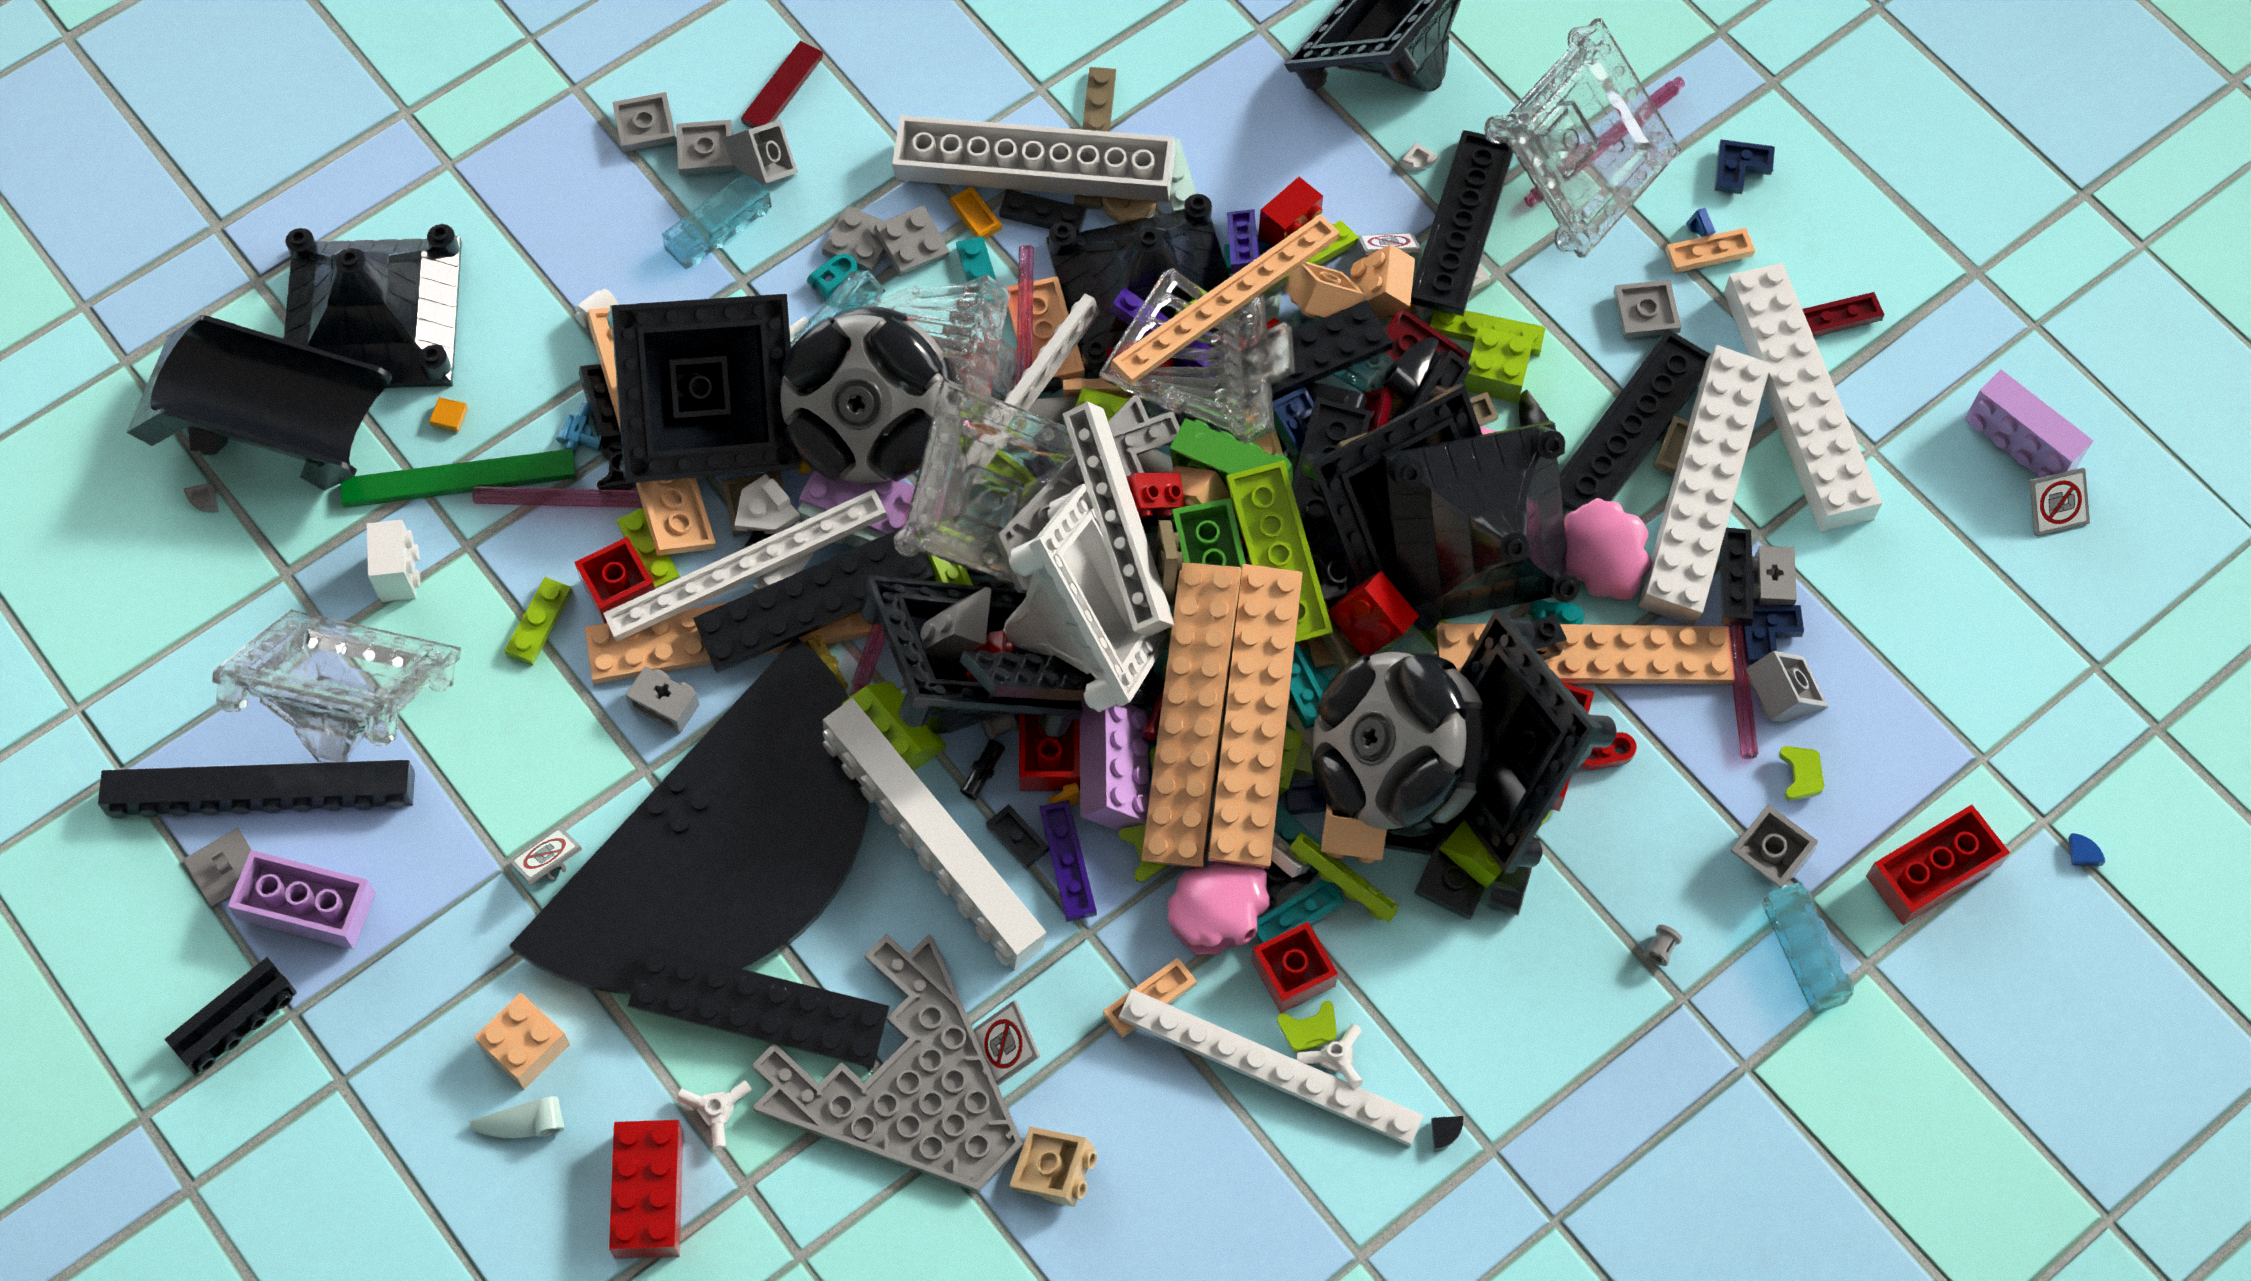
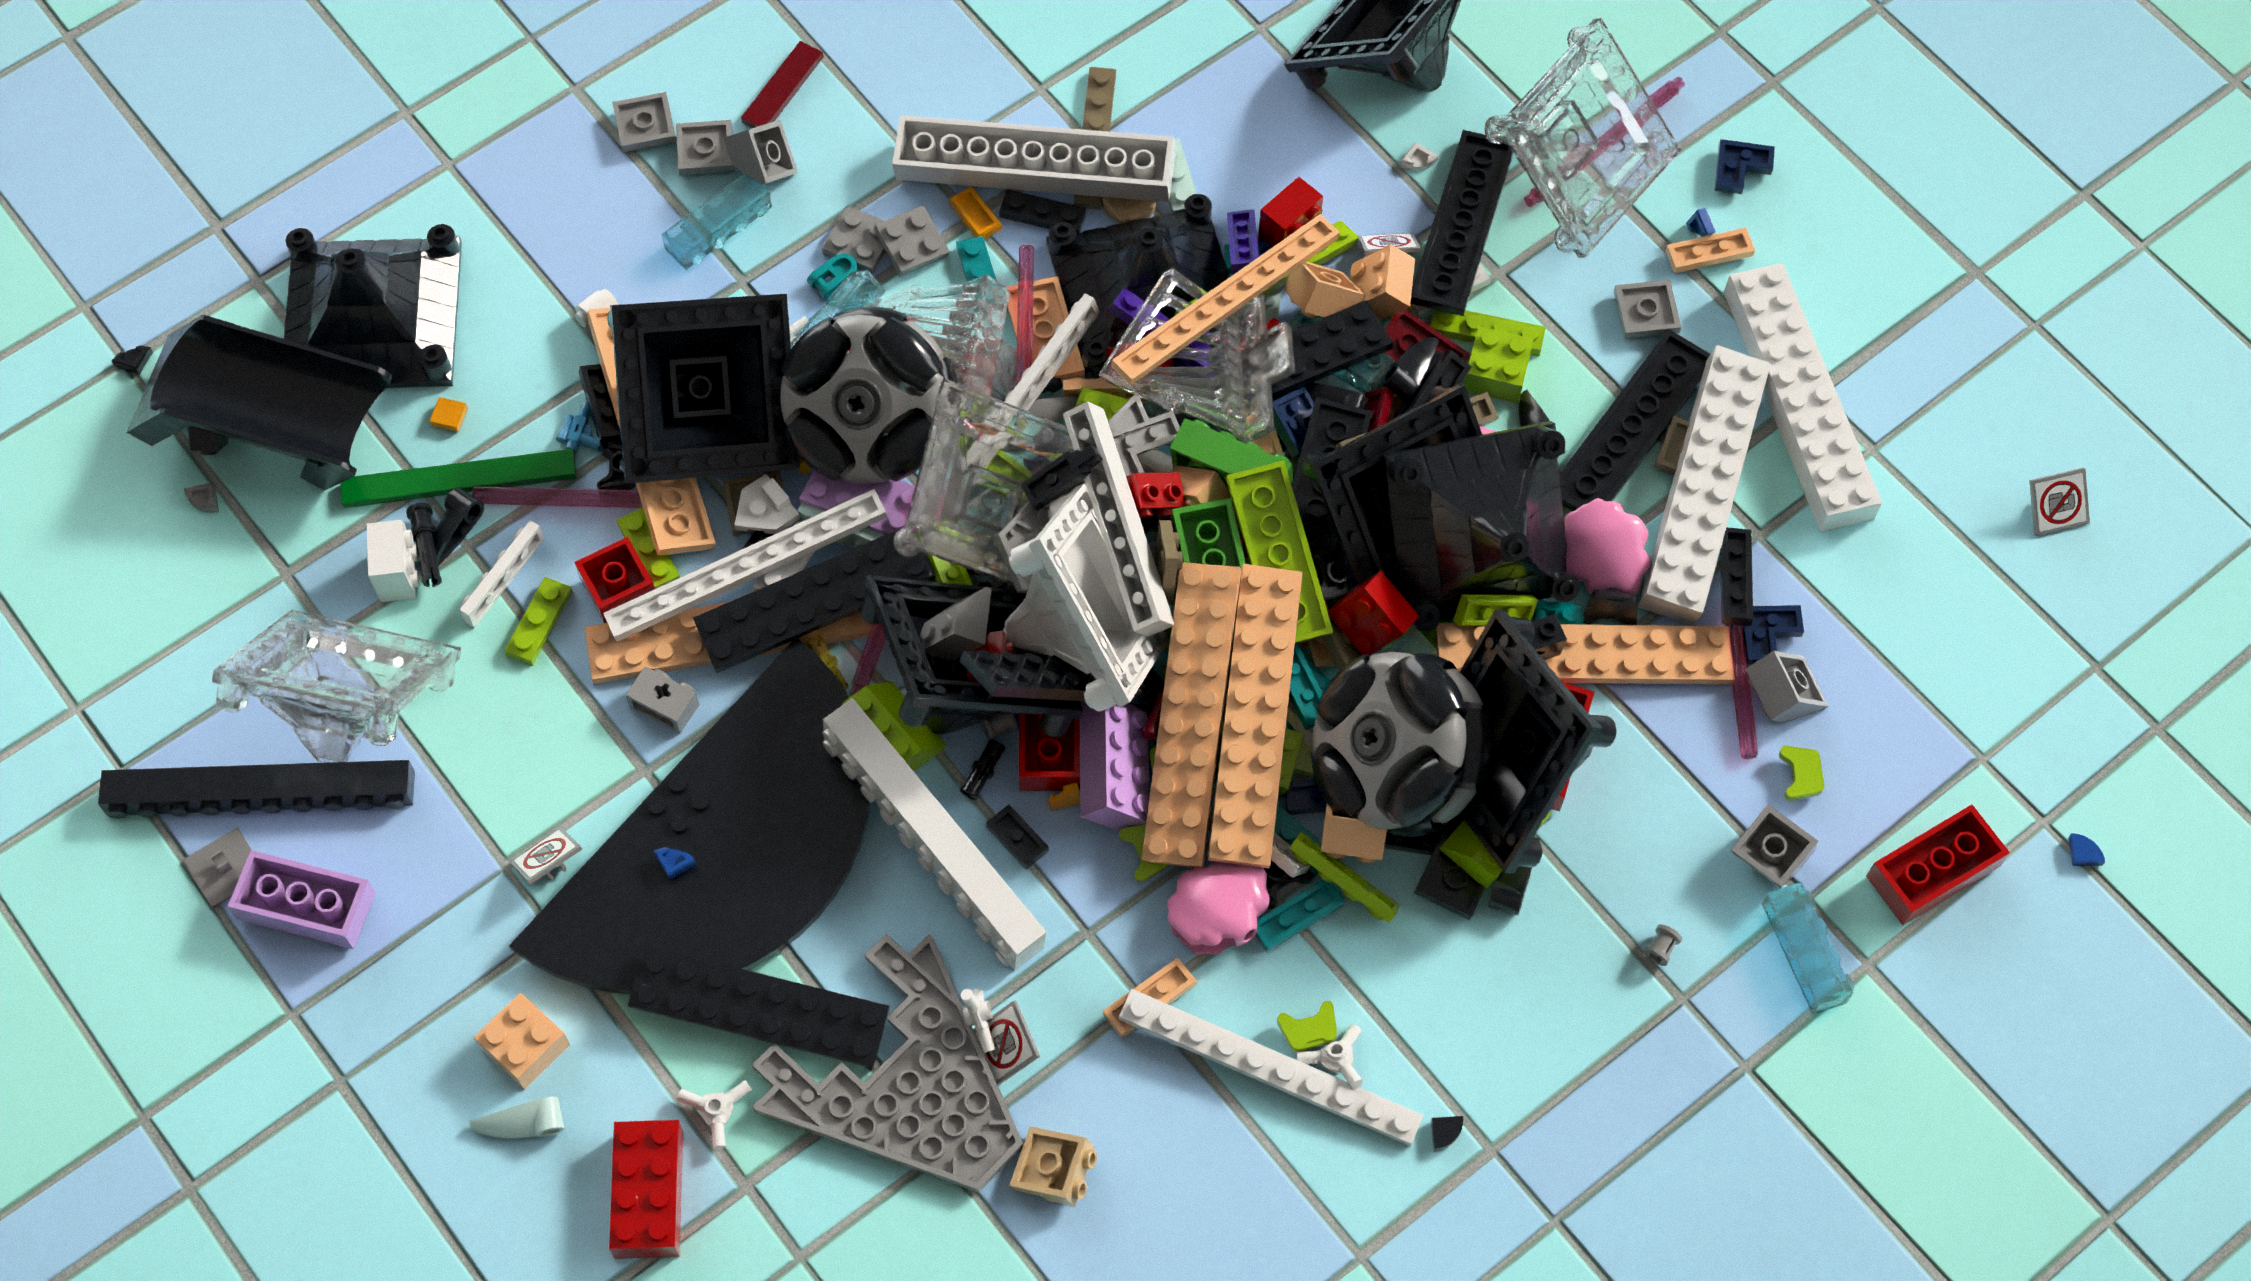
black brick [164,957,297,1075] -> none
dark purple plate [1039,800,1097,922] -> none
red brick [1251,921,1338,1013] -> none
red plate [1581,732,1637,770] -> none
light grey brick [1752,546,1797,606] -> none
dark red plate [1802,292,1885,337] -> none
lavender brick [1965,370,2094,478] -> none
none -> black tile [112,346,153,375]
none -> black pin [406,503,442,587]
none -> black piece [434,488,484,566]
none -> white plate [460,520,544,628]
none -> blue tile [653,848,696,880]
none -> white piece [960,988,995,1053]
none -> black hinge [1021,445,1103,511]
none -> lime tile [1453,595,1538,626]
none -> black piece [1583,588,1637,625]

